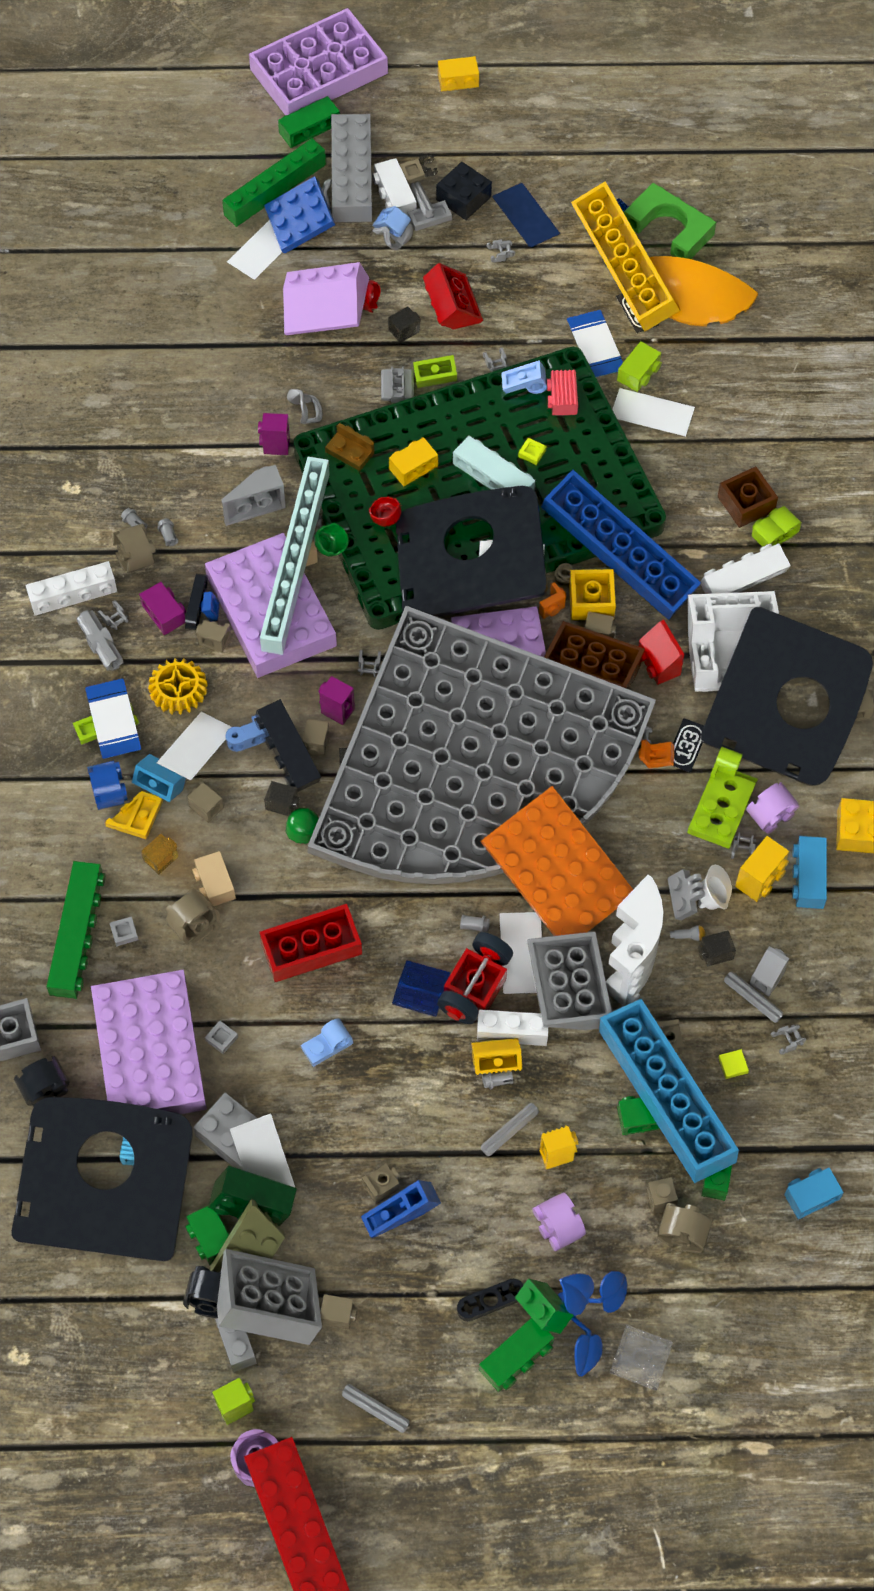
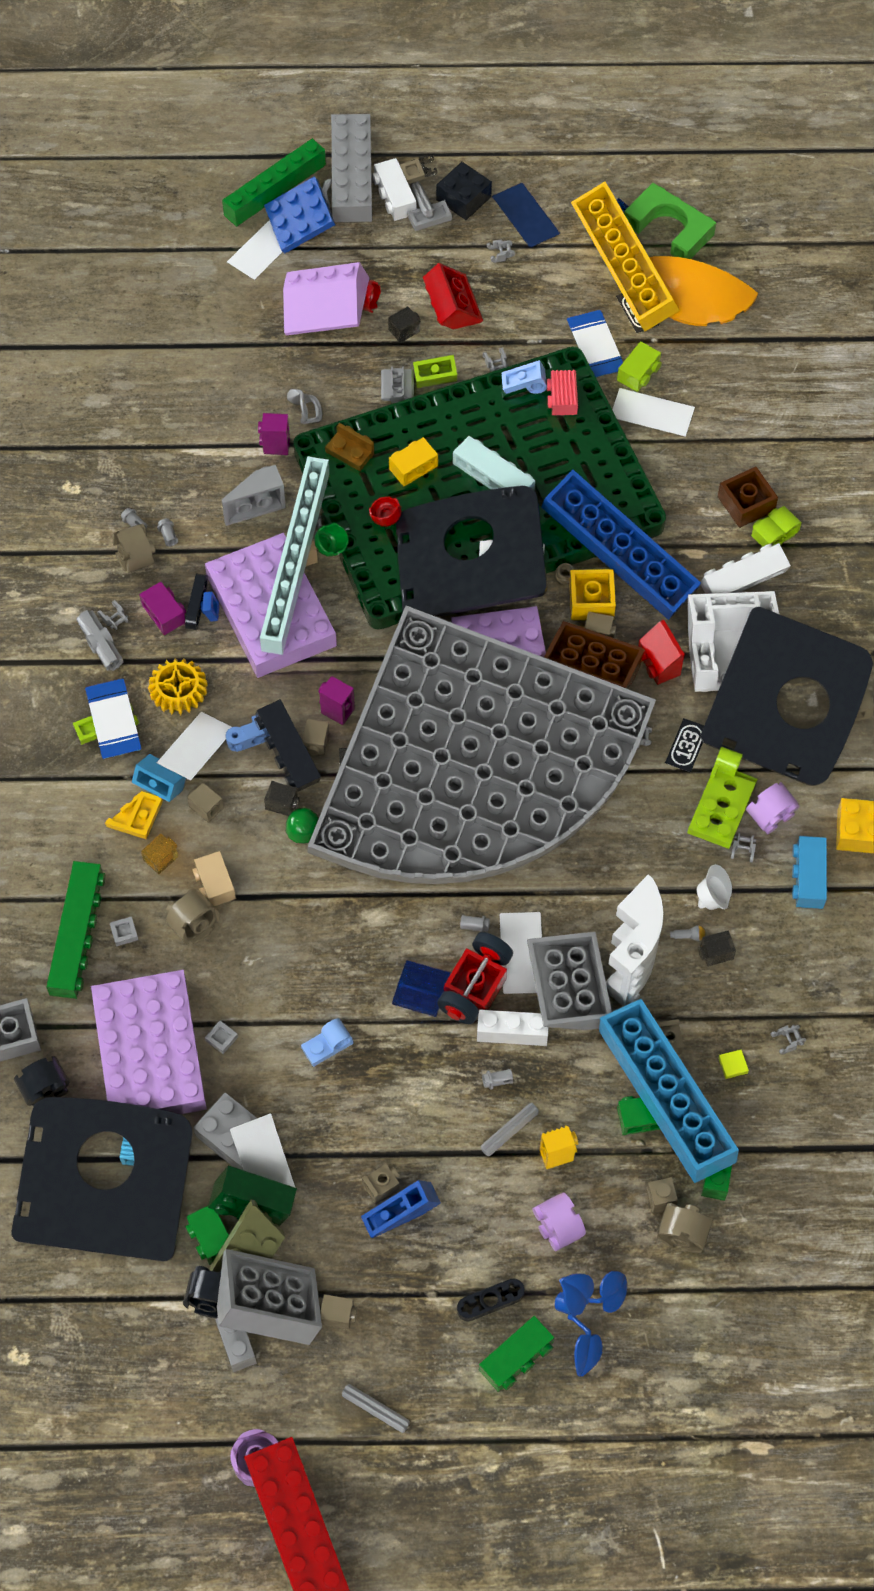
white brick [26,561,117,616] -> none
blue brick [87,760,128,810] -> none
dark tan brick [196,620,231,653] -> none
lime brick [212,1378,255,1425] -> none
lavender brick [249,8,388,116] -> none
red brick [259,904,362,982] -> none
green brick [278,96,340,148] -> none
light grey piece [358,650,381,677] -> none
light blue plate [372,206,411,237] -> none
light grey piece [372,223,413,250] -> none
yellow brick [438,56,479,92] -> none
yellow brick [471,1038,522,1075] -> none
orange plate [480,786,633,936] -> none
green brick [515,1278,574,1334] -> none
neon yellow tile [518,438,547,465] -> none
orange bracket [539,582,567,619] -> none
clear plate [610,1325,673,1391] -> none
orange bracket [639,739,674,769] -> none
light grey hinge [667,869,705,921] -> none
light grey axle [724,971,783,1023] -> none
yellow brick [735,836,789,902] -> none
light grey slope [749,946,789,997] -> none
dark azure brick [784,1168,844,1220] -> none

